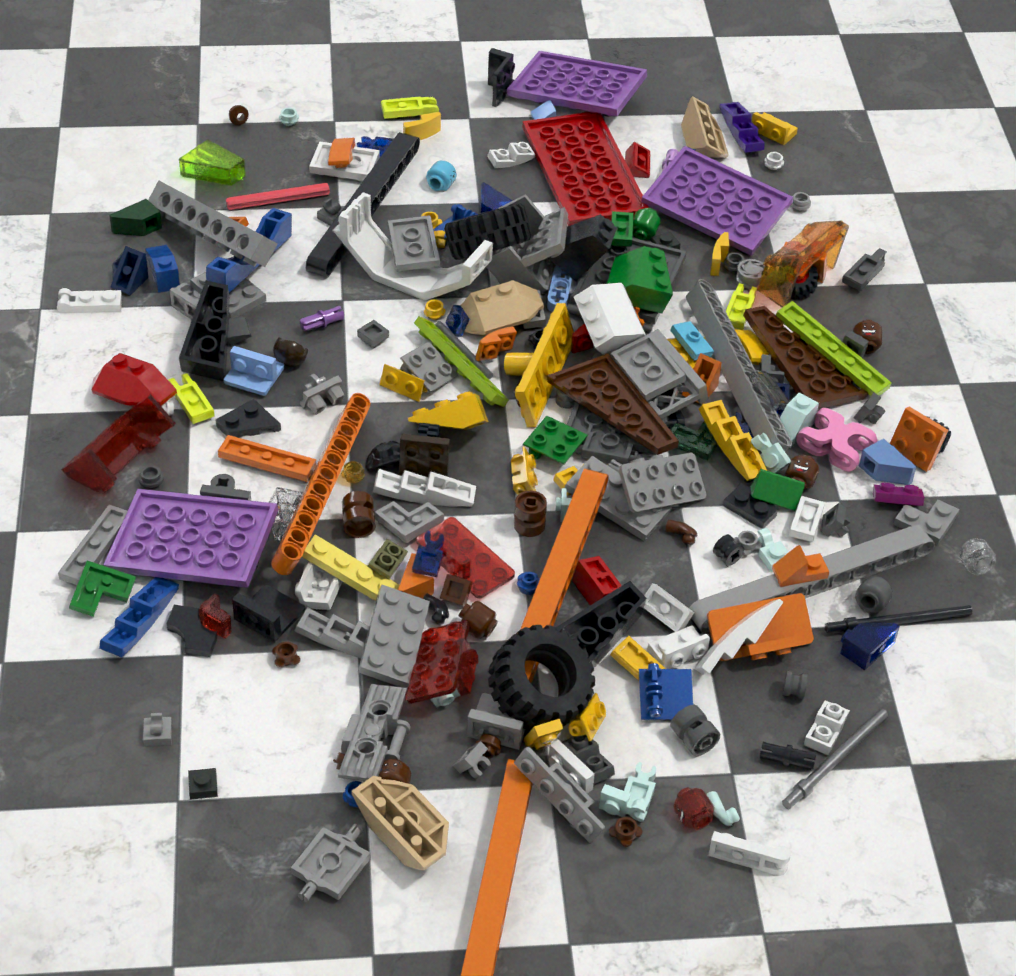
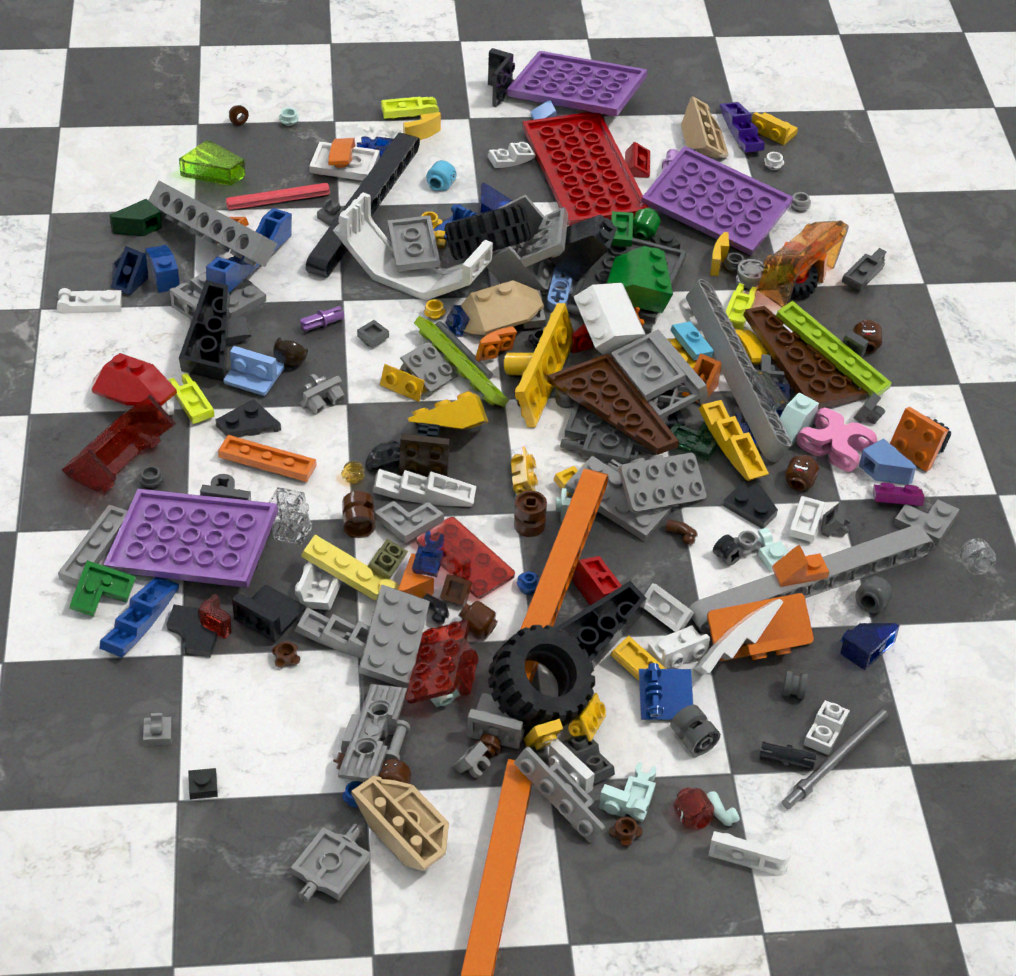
orange beam [271,393,371,575] -> none
green hinge [523,416,588,465] -> none
green slope [750,469,805,511] -> none
light aqua plate [751,433,791,474] -> none
black bar [825,605,972,633] -> none

